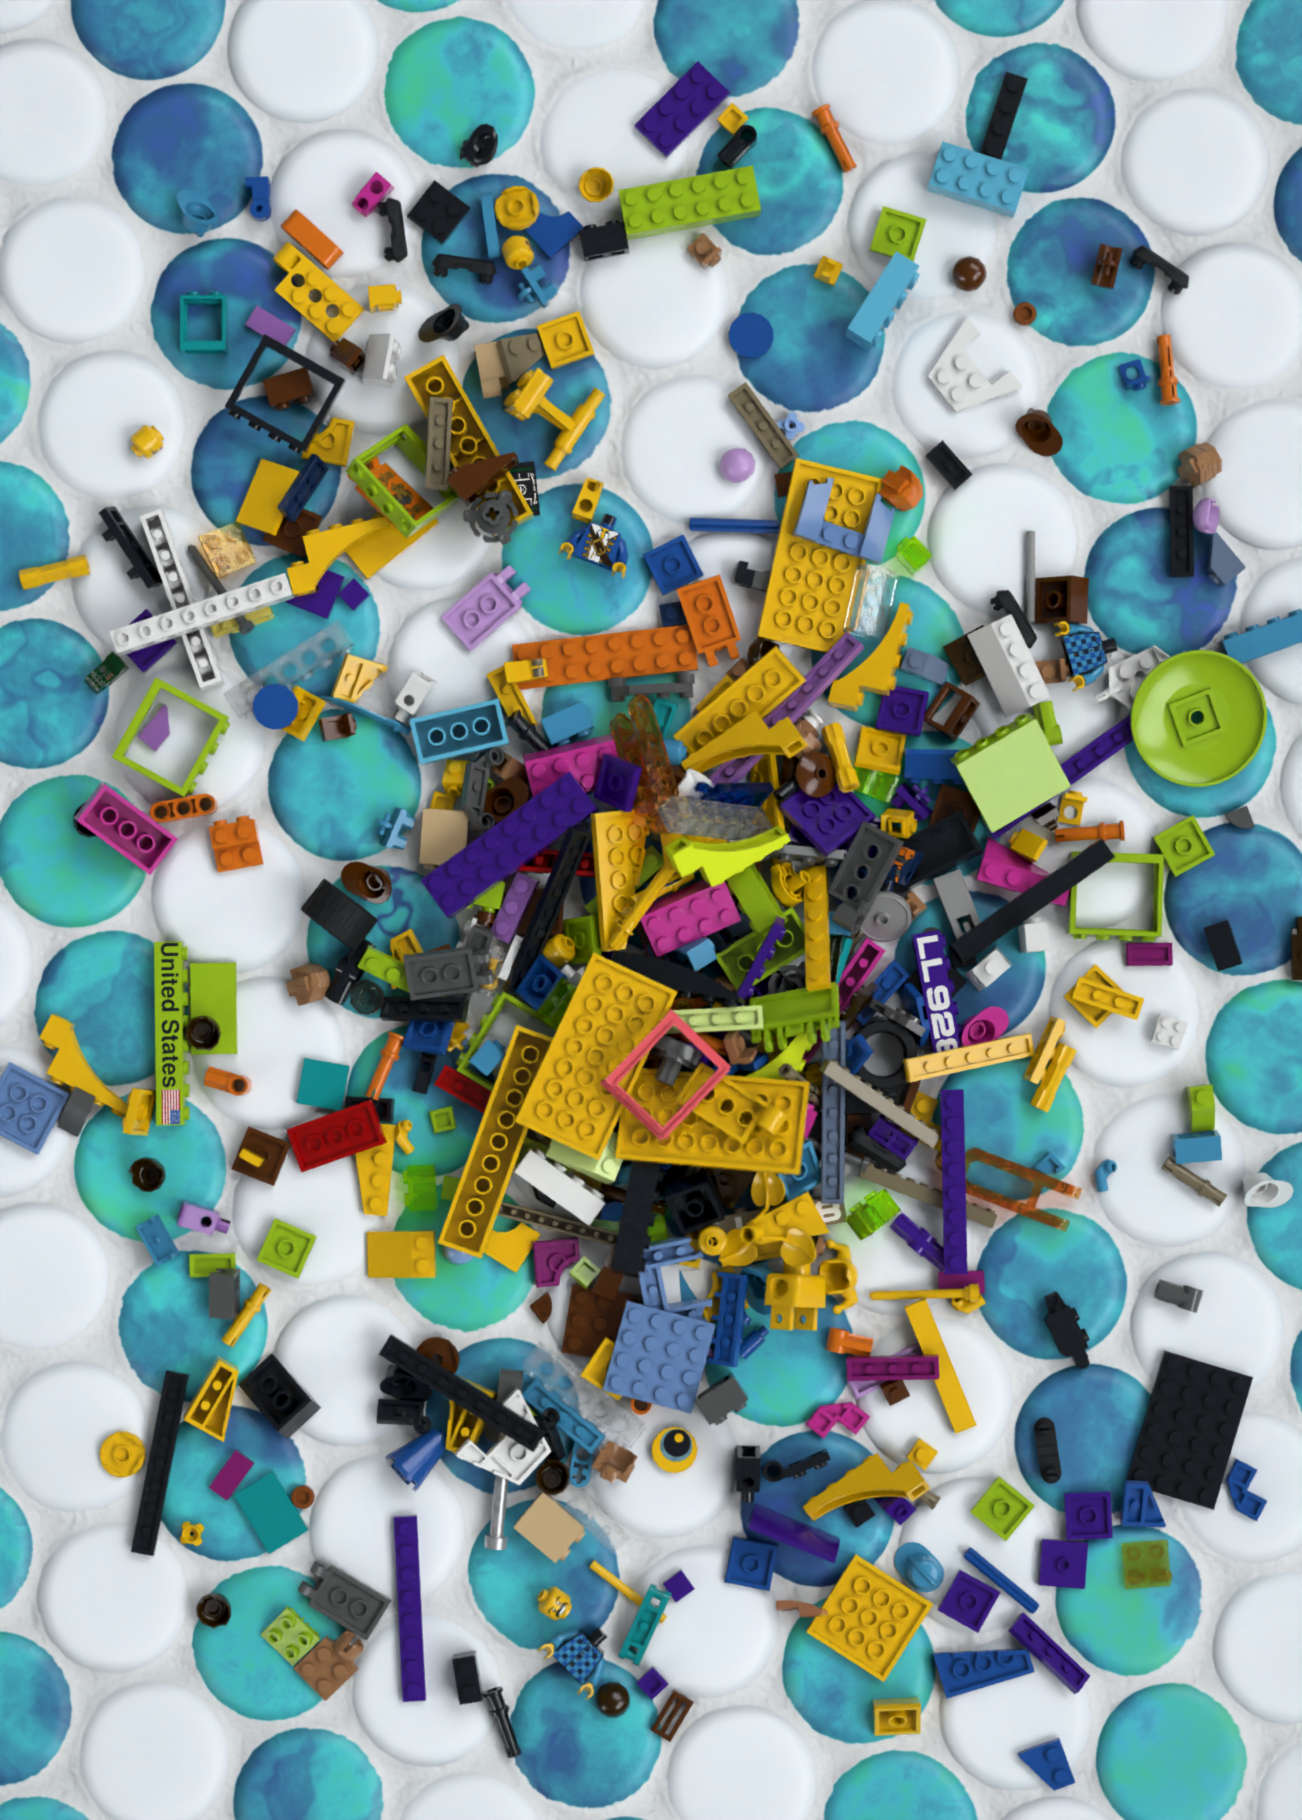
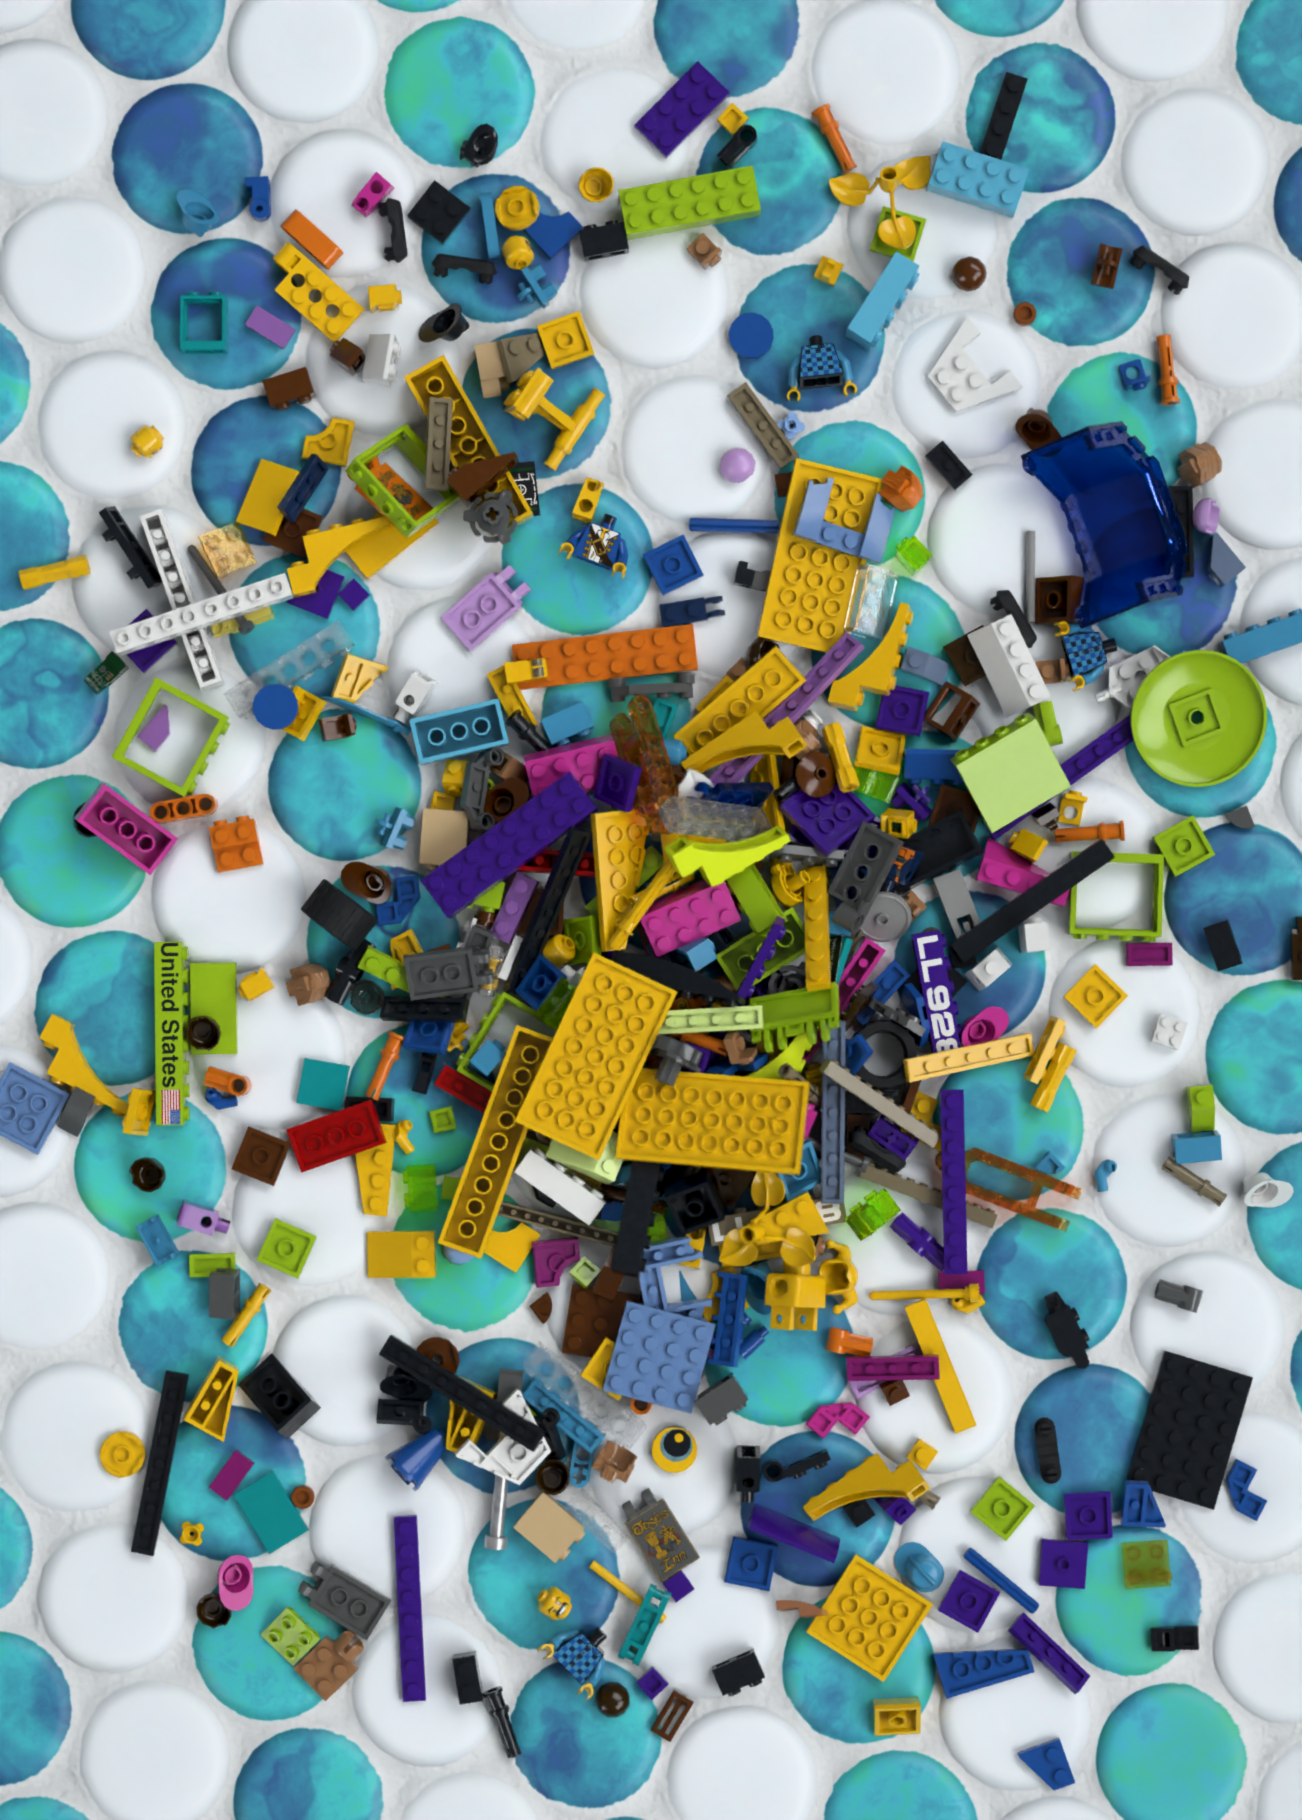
black window [225,334,346,454] -> none
yellow tile [239,1148,265,1167] -> none
coral piece [600,1009,731,1141] -> none
yellow hinge [675,1062,787,1145] -> none
orange tile [676,574,741,667] -> none
yellow head [698,1225,728,1256] -> none
yellow plate [1071,977,1144,1020] -> none
none -> blue arm [205,1088,238,1110]
none -> dark pink piece [217,1555,253,1611]
none -> yellow window [237,967,275,1001]
none -> blue tile [375,875,421,926]
none -> tile [622,1488,700,1582]
none -> black brick [712,1648,765,1697]
none -> torso [787,335,857,402]
none -> yellow plant [829,156,931,249]
none -> clear blue windscreen [1021,421,1189,629]
none -> black slope [1151,1625,1200,1651]

